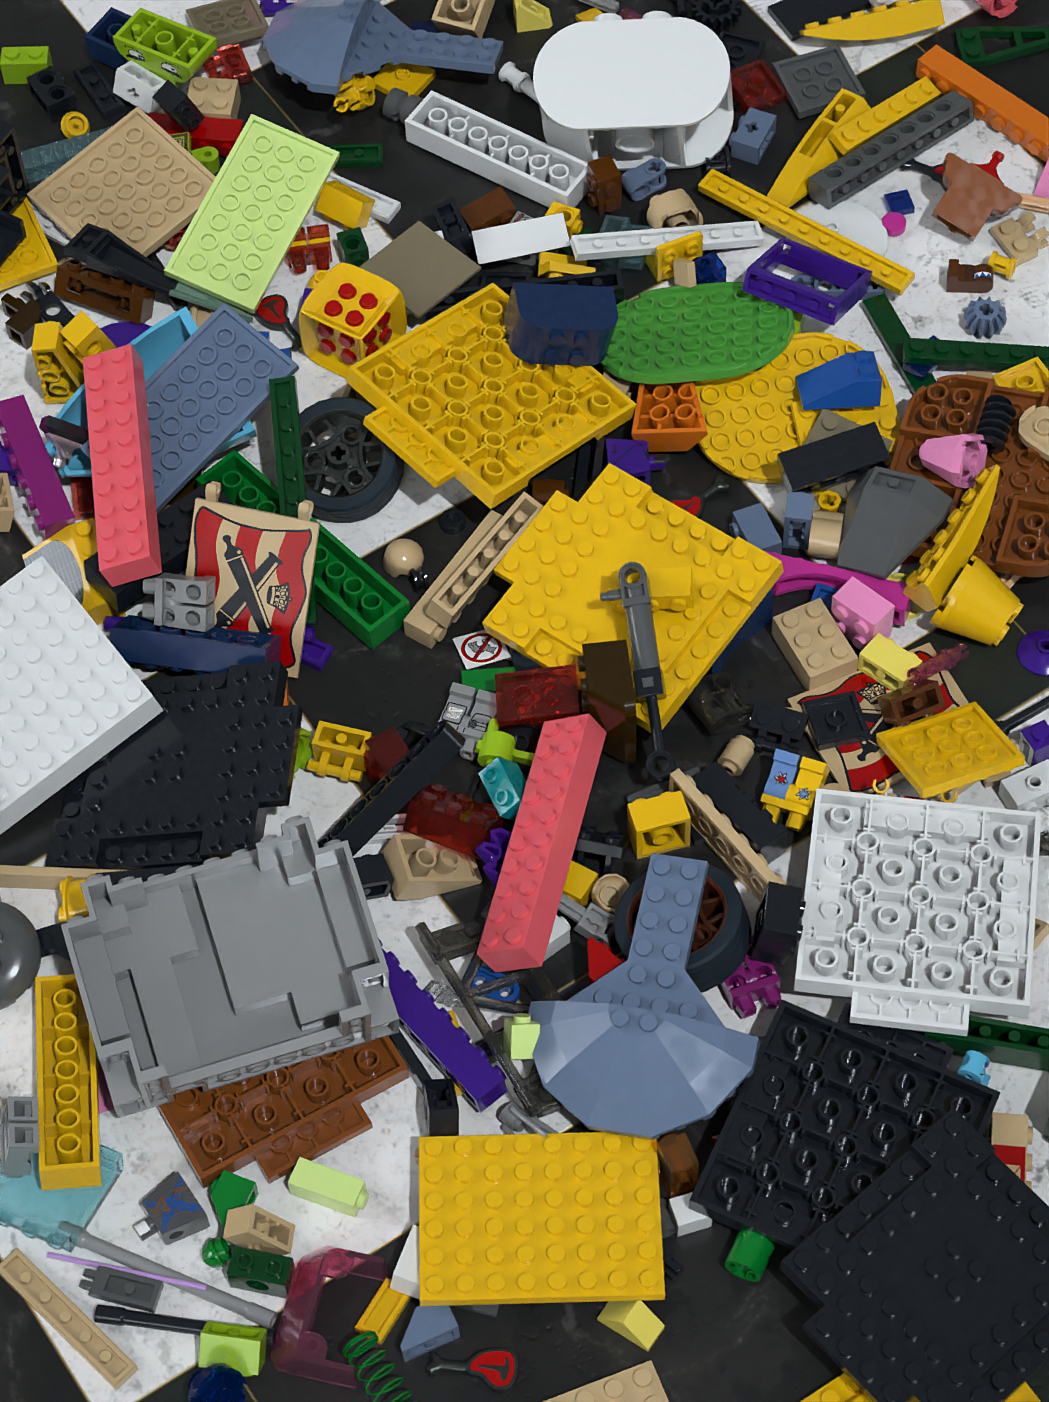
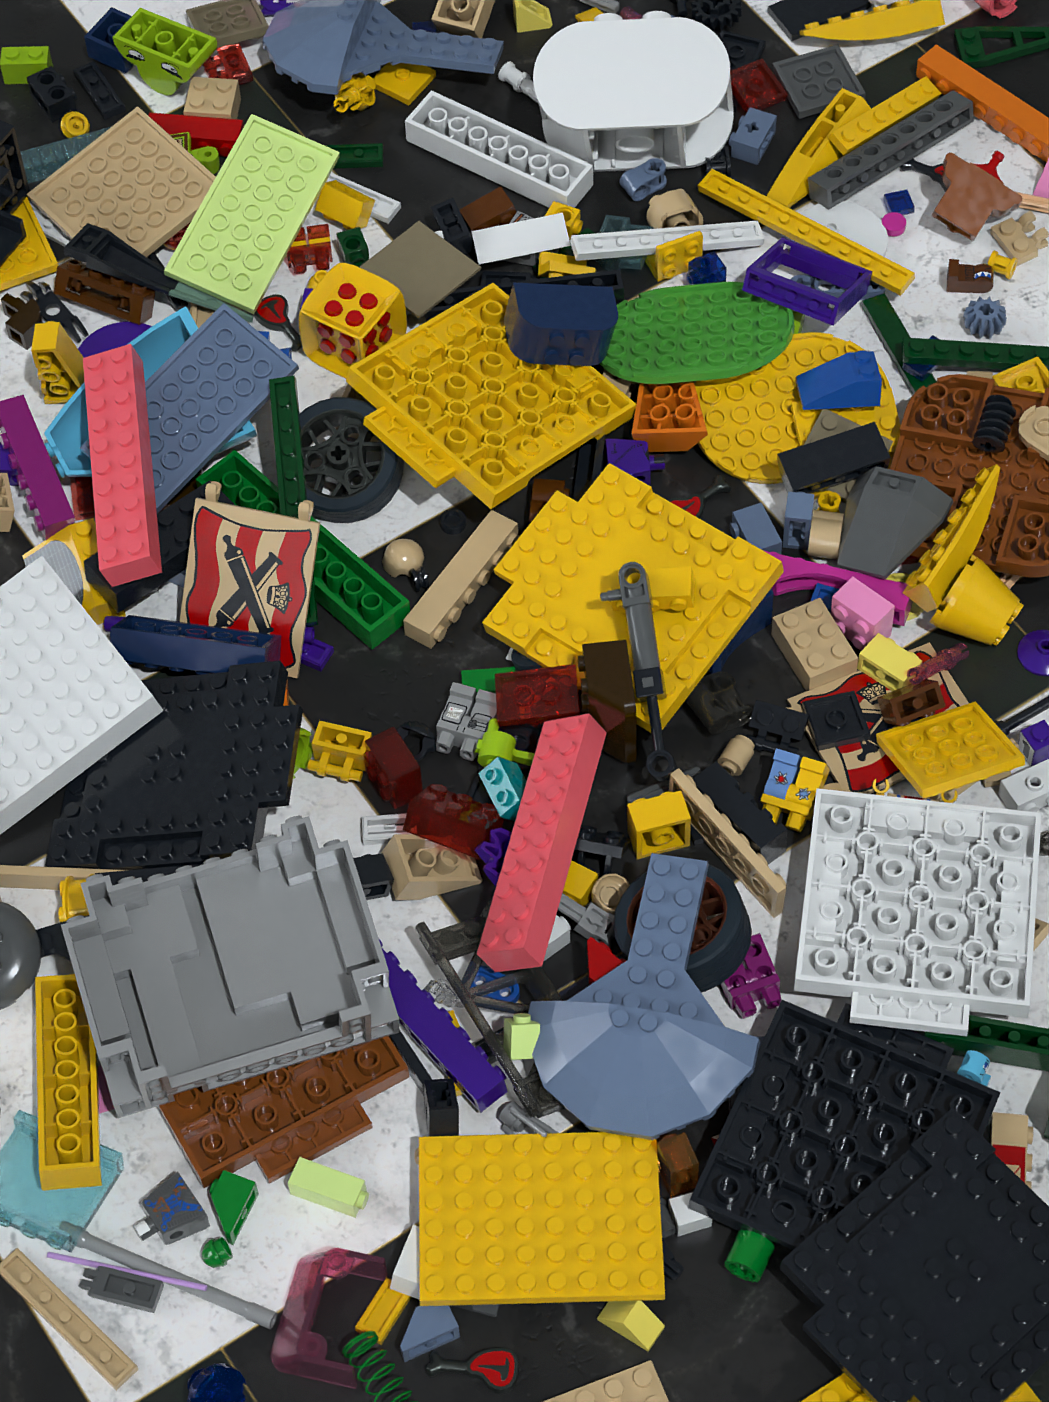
light grey hips [0,1096,39,1178] -> none
piece [39,415,89,469] -> none
yellow brick [60,310,117,365] -> none
black piece [94,1304,276,1347] -> none
white brick [113,60,166,114] -> none
light grey hips [142,573,216,632] -> none
black brick [152,80,205,133] -> none
lime brick [198,1320,267,1377] -> none
tan brick [223,1204,295,1255] -> none
dark green brick [227,1246,296,1299] -> none
black beam [317,720,465,856] -> none
dark grey wheel [383,87,423,125] -> none
tan brick [425,492,544,629] -> none
sticker [453,630,511,669] -> none
reddish brown brick [587,155,622,215] -> none
tan tile [673,258,696,288] -> none
black brick [750,881,806,966] -> none
bright pink cone [919,433,988,488] -> none

